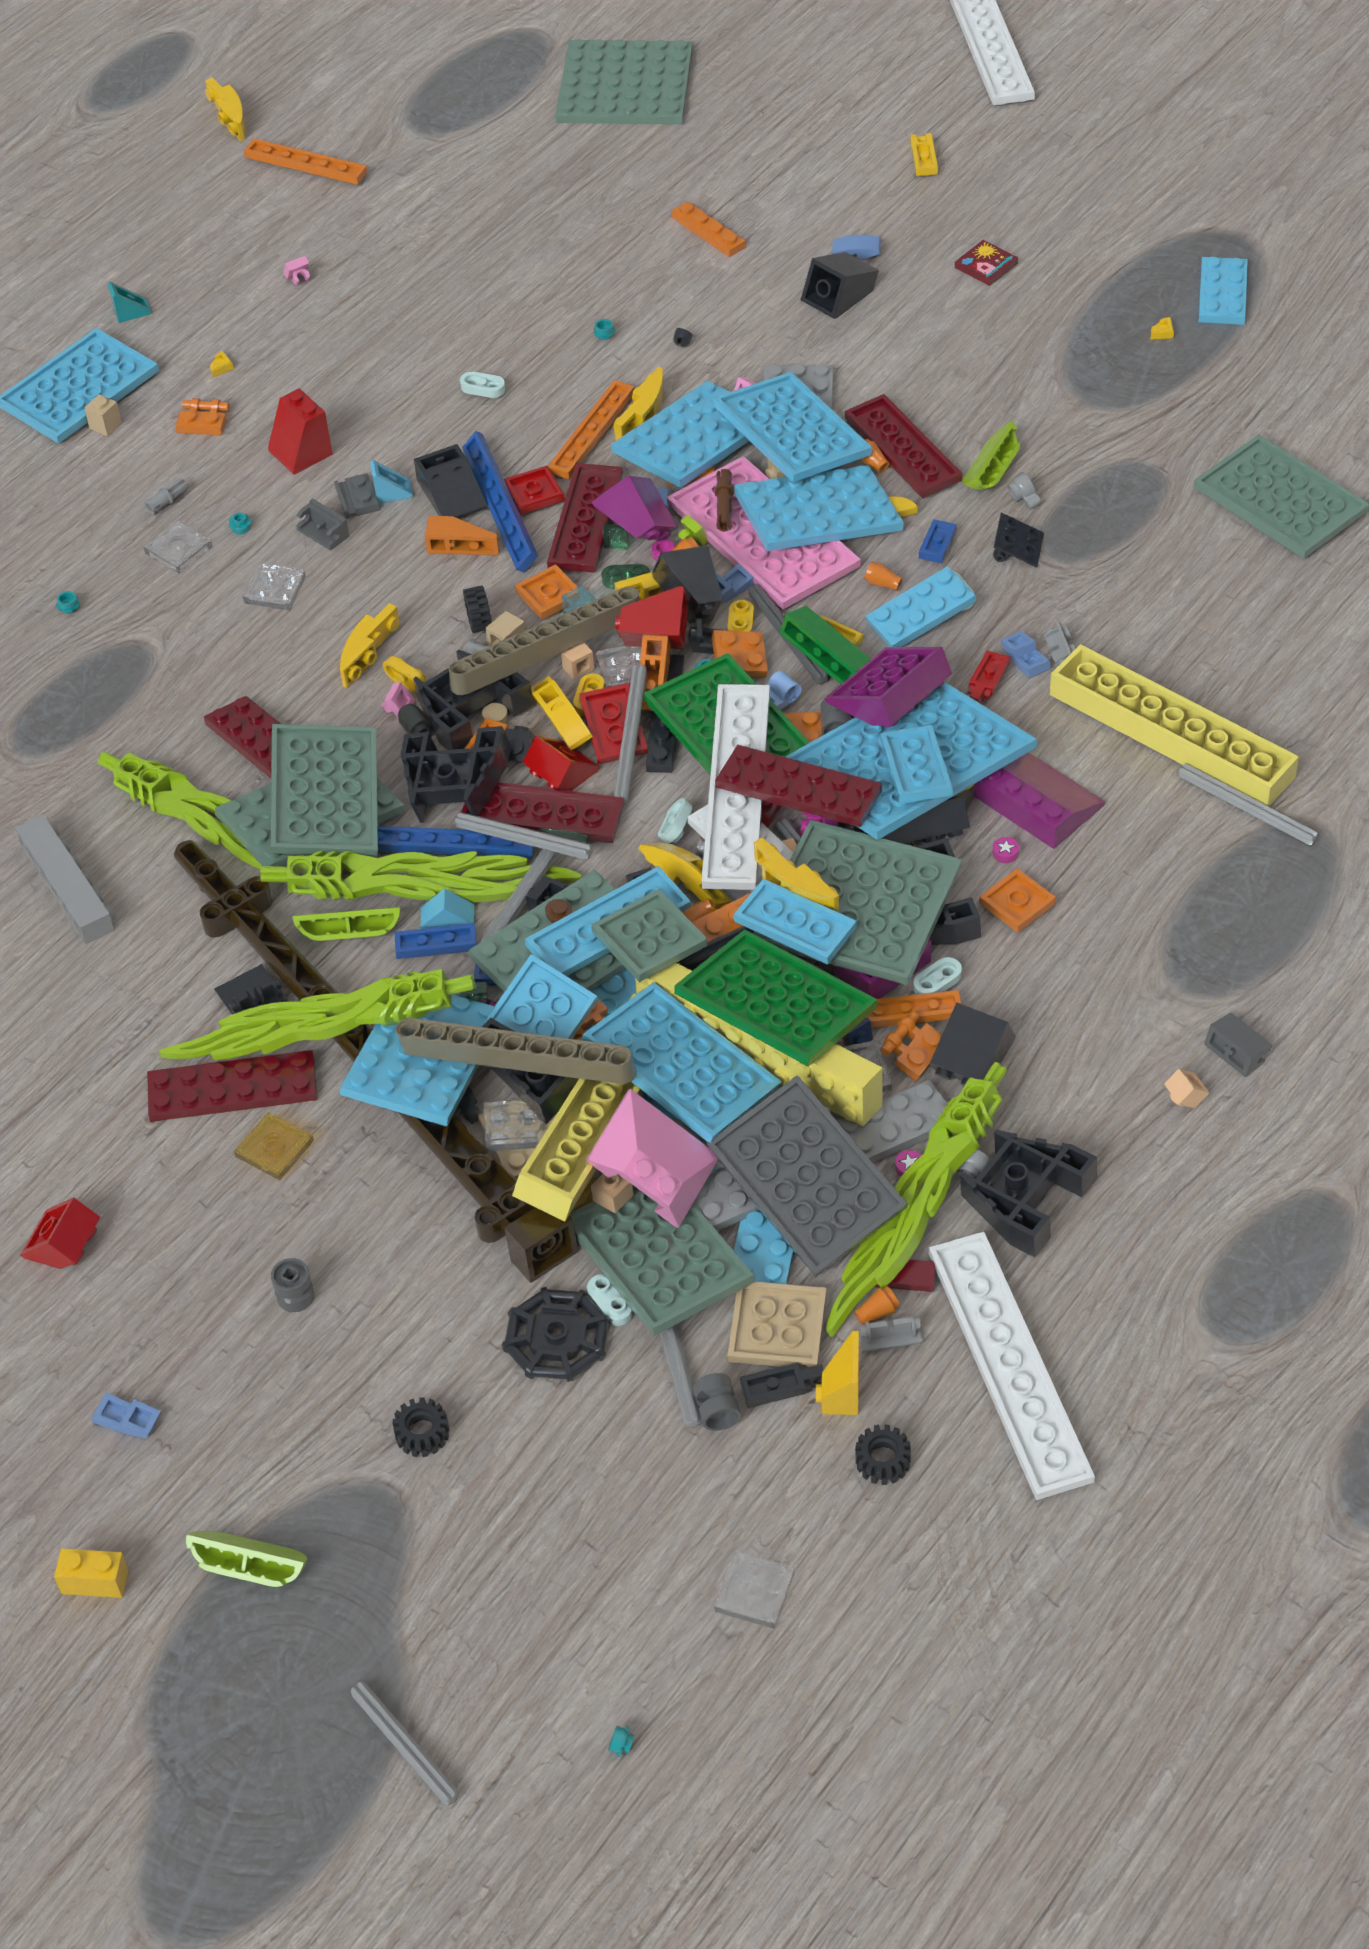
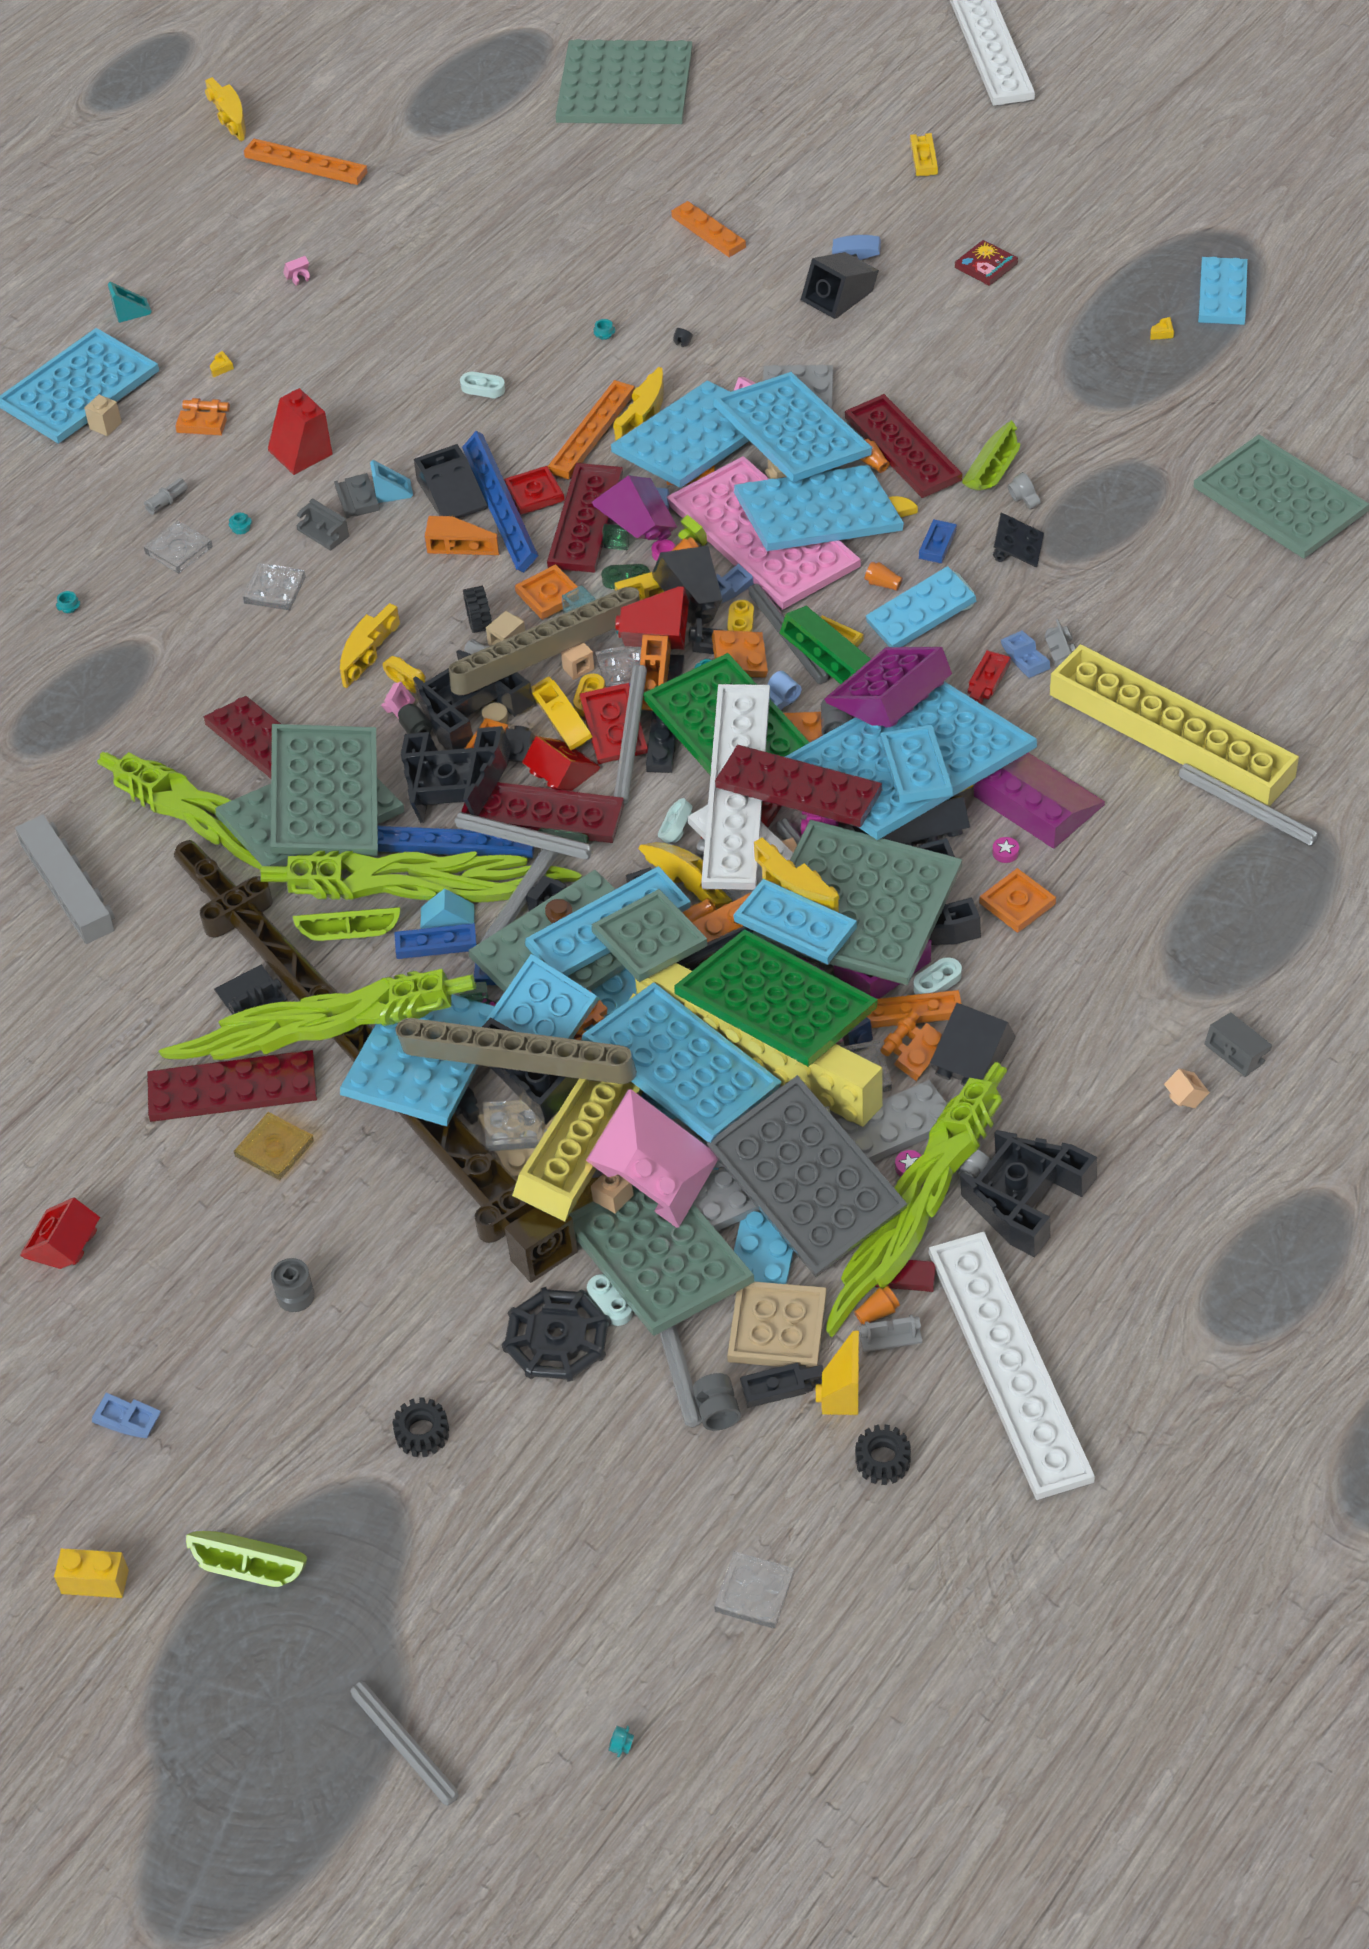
reddish brown pin [715,469,734,532] -> none

